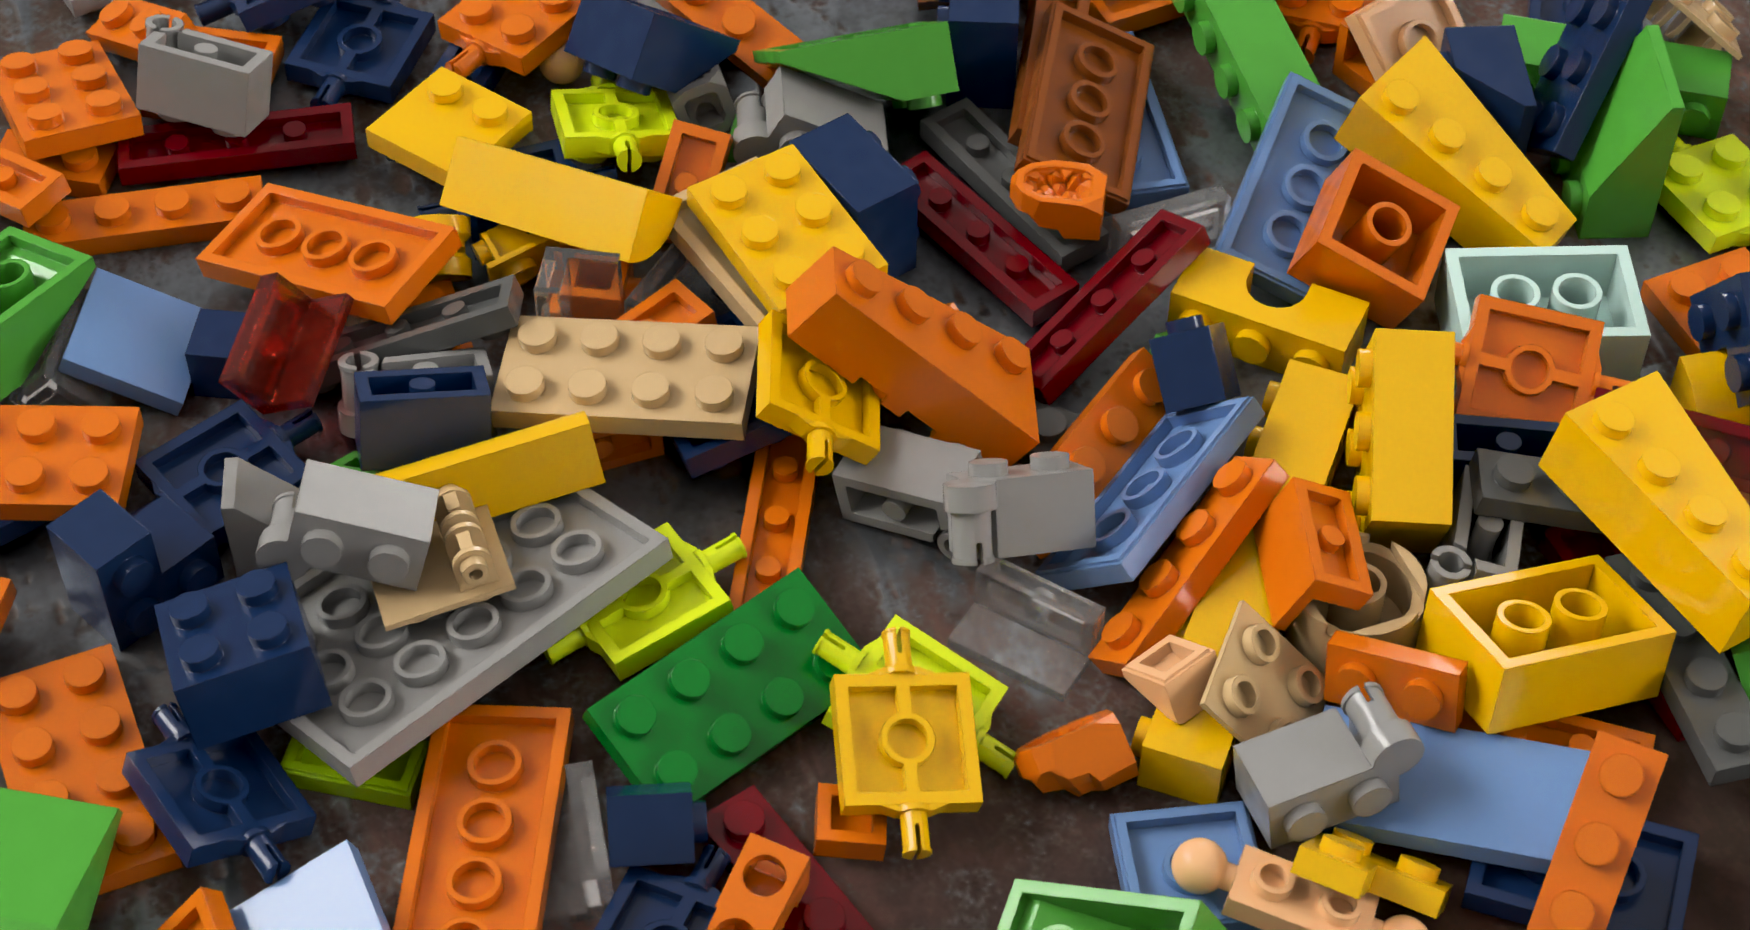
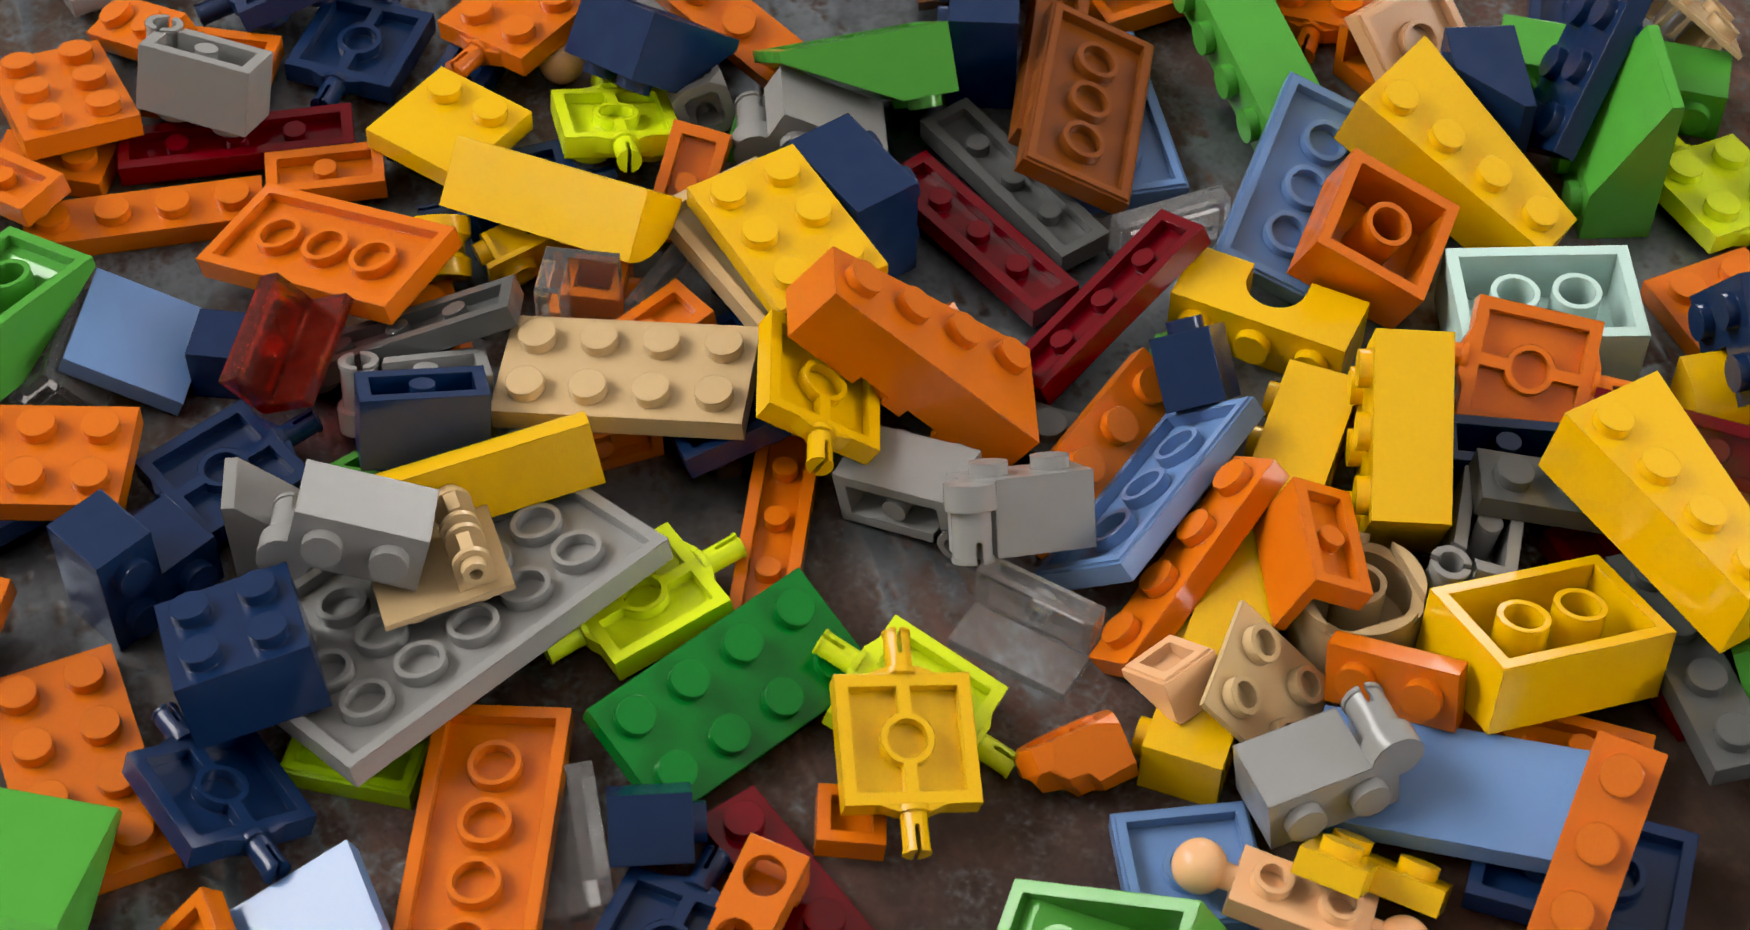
orange rock [1009,160,1108,241] -> none
none -> orange plate [264,142,388,202]

